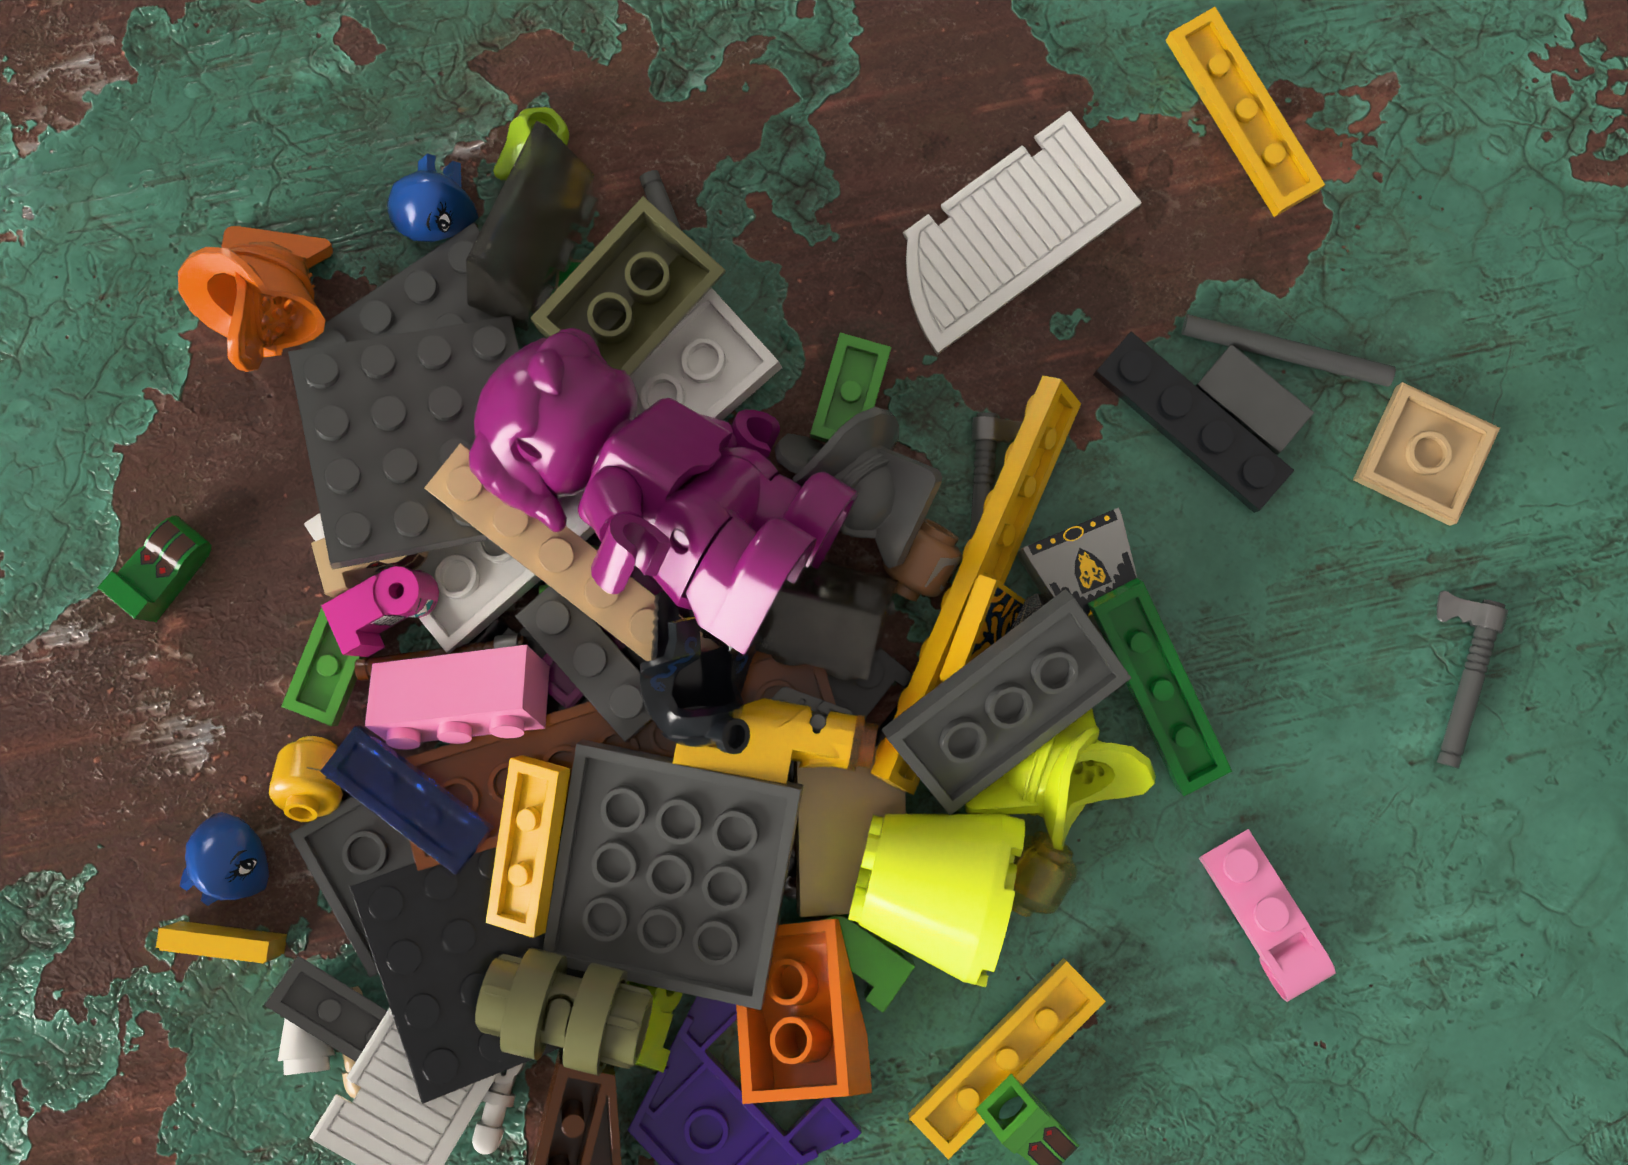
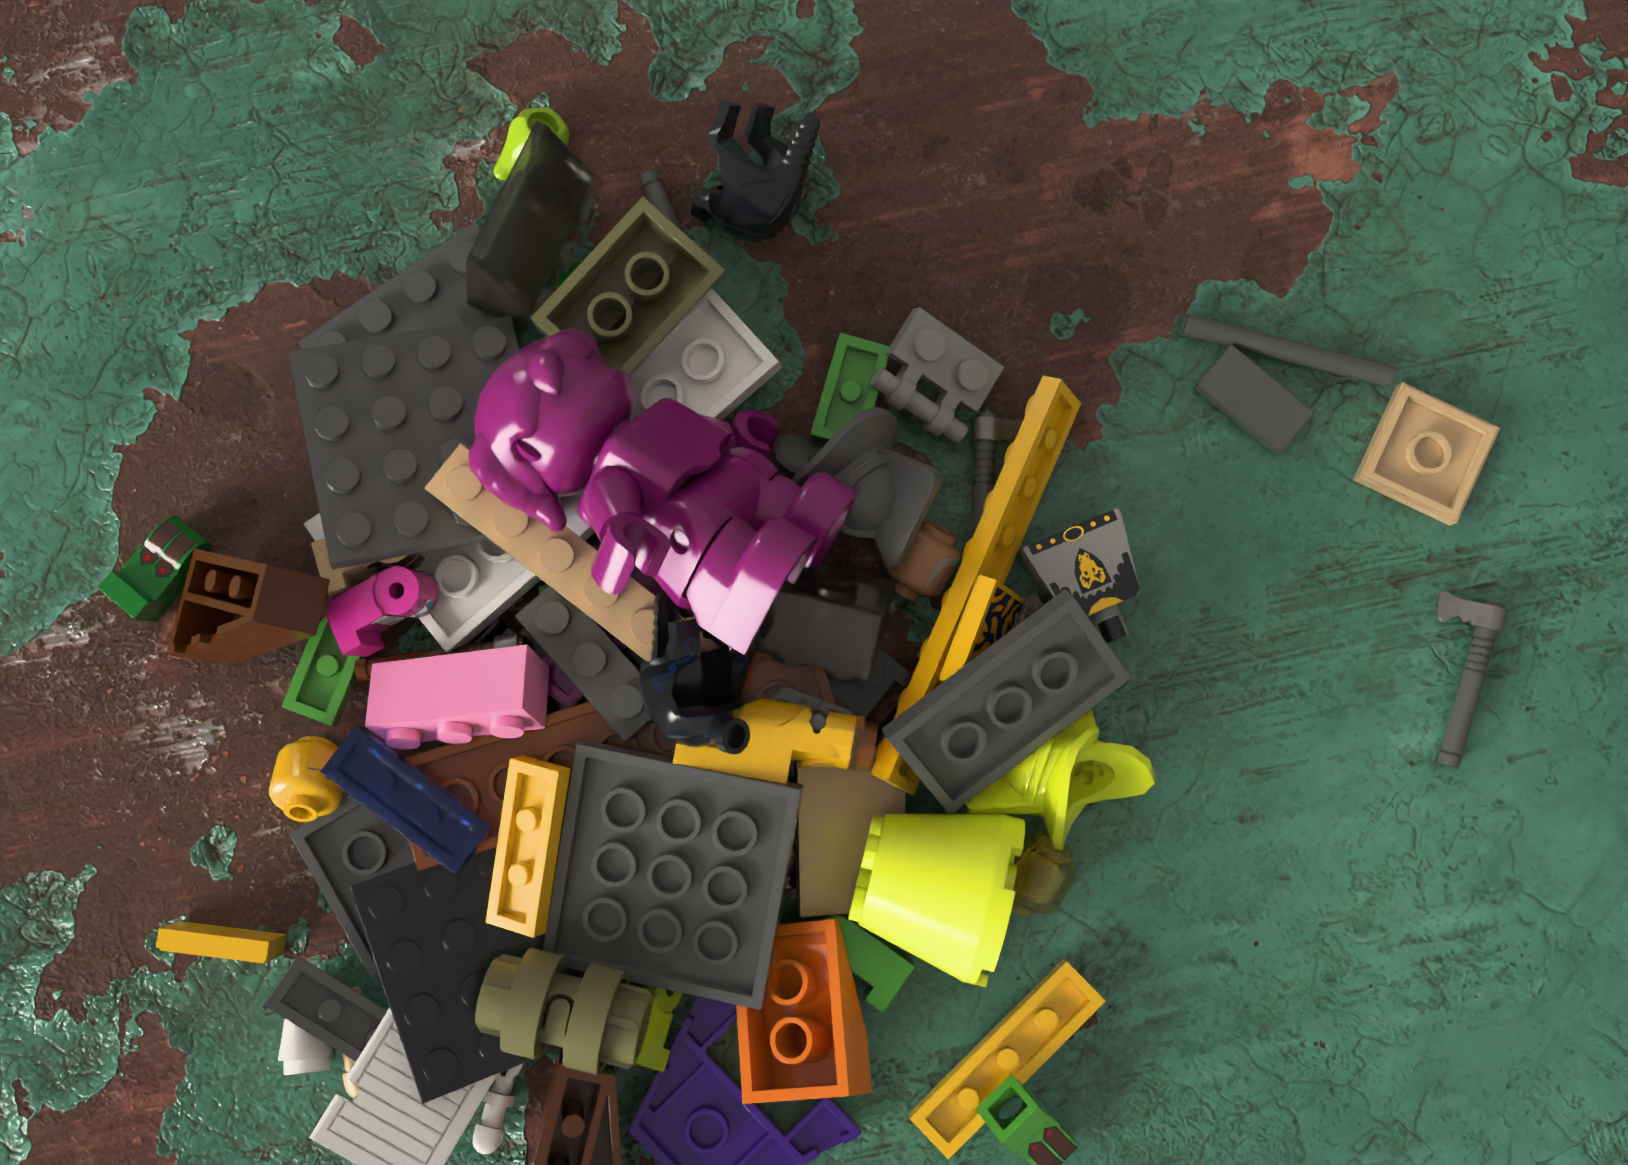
orange helmet [178,226,333,372] -> none
blue piece [180,812,269,906] -> none
blue piece [387,154,478,242] -> none
white piece [903,111,1142,355] -> none
green plate [1088,578,1232,796] -> none
black plate [1093,331,1294,513] -> none
yellow plate [1166,7,1325,217] -> none
bright pink plate [1199,829,1336,1002] -> none
none -> reddish brown wedge [166,548,330,666]
none -> black piece [691,101,820,241]
none -> light grey plate [870,307,1004,444]

